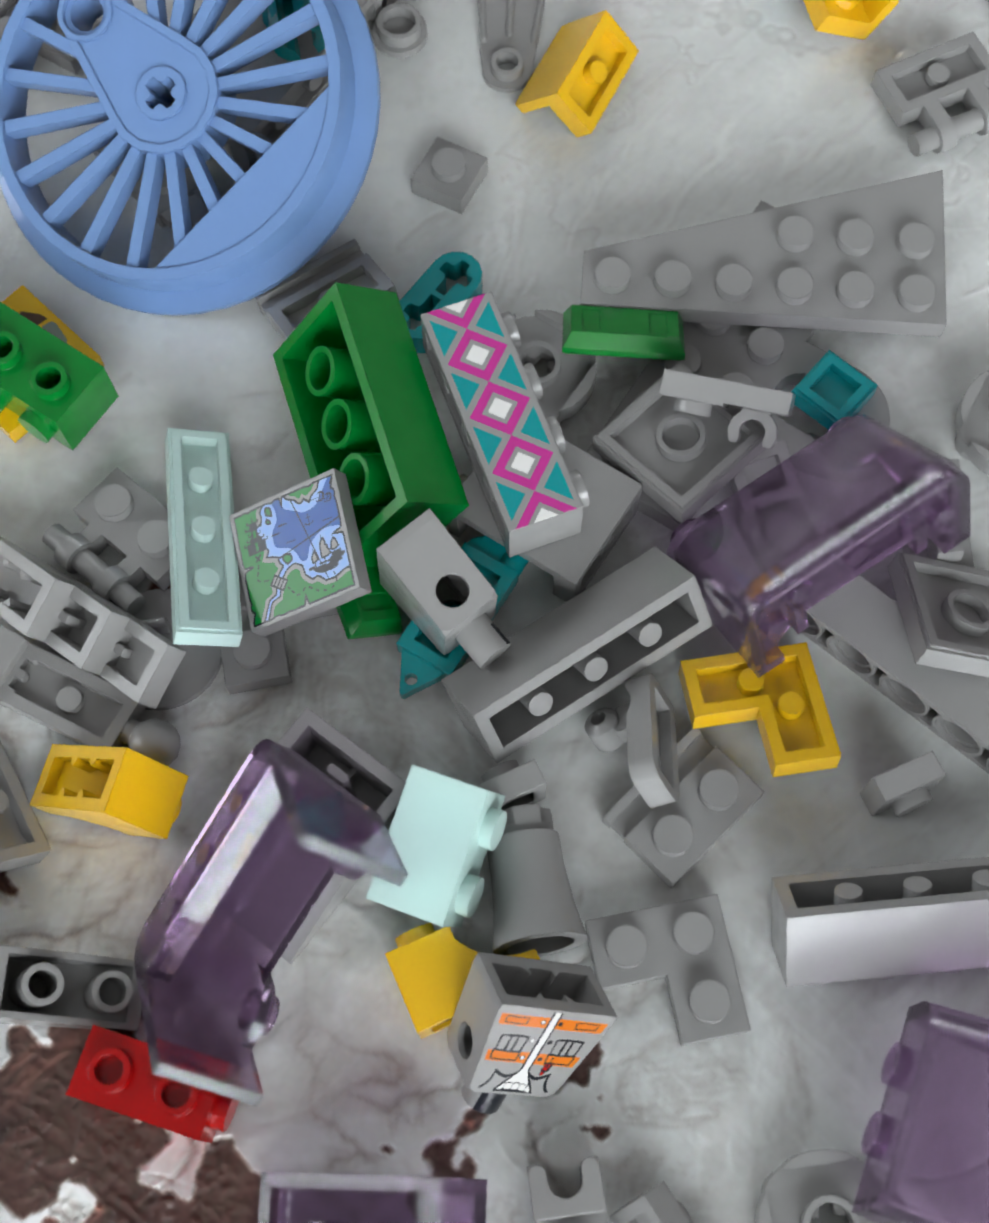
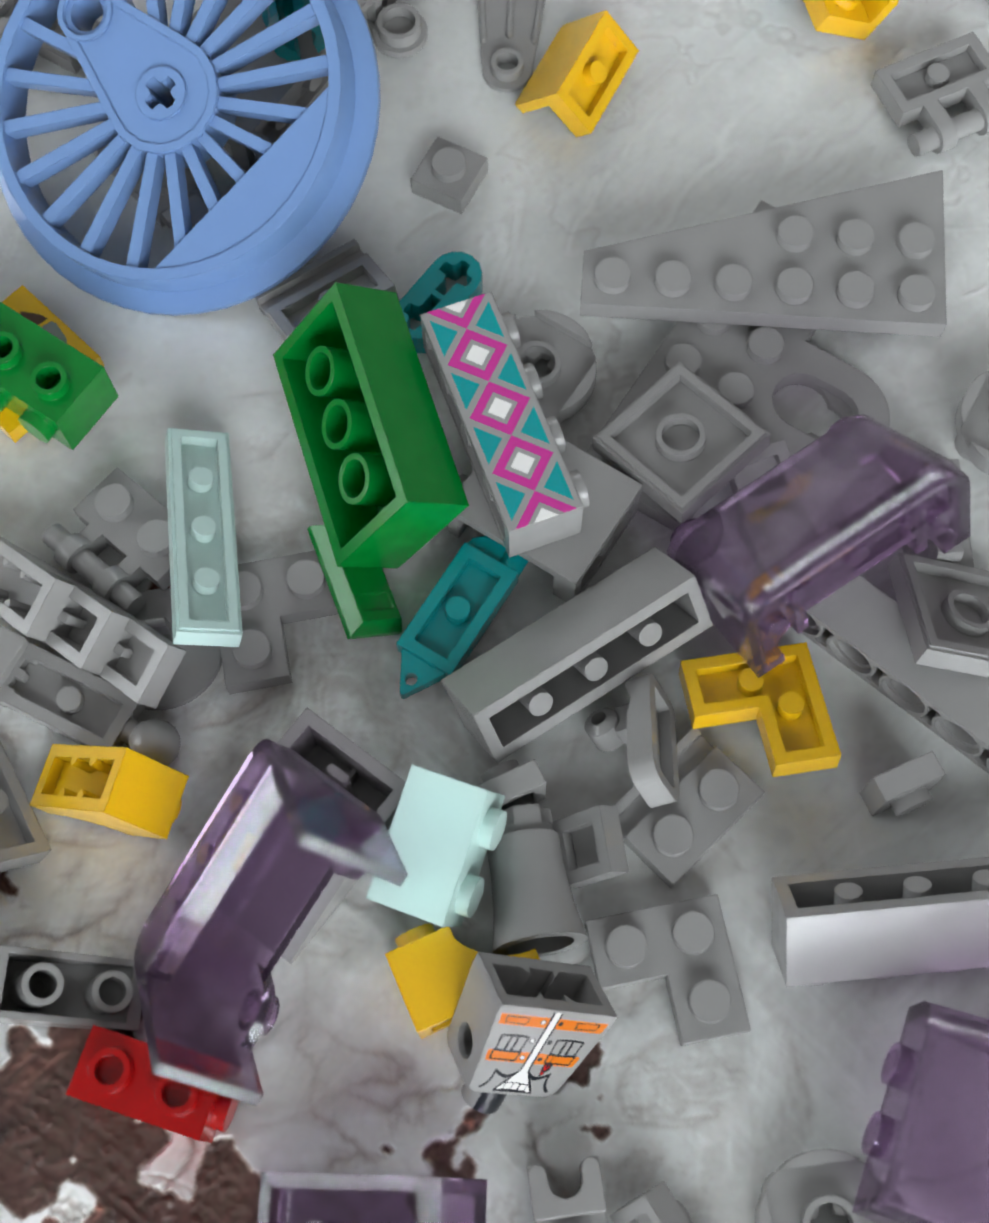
tile [229,468,372,637] -> none
light grey torso [376,508,511,669] -> none
green tile [562,305,685,361] -> none
light grey plate [659,368,796,449] -> none
teal tile [791,350,878,436] -> none
none -> light grey plate [553,805,629,888]

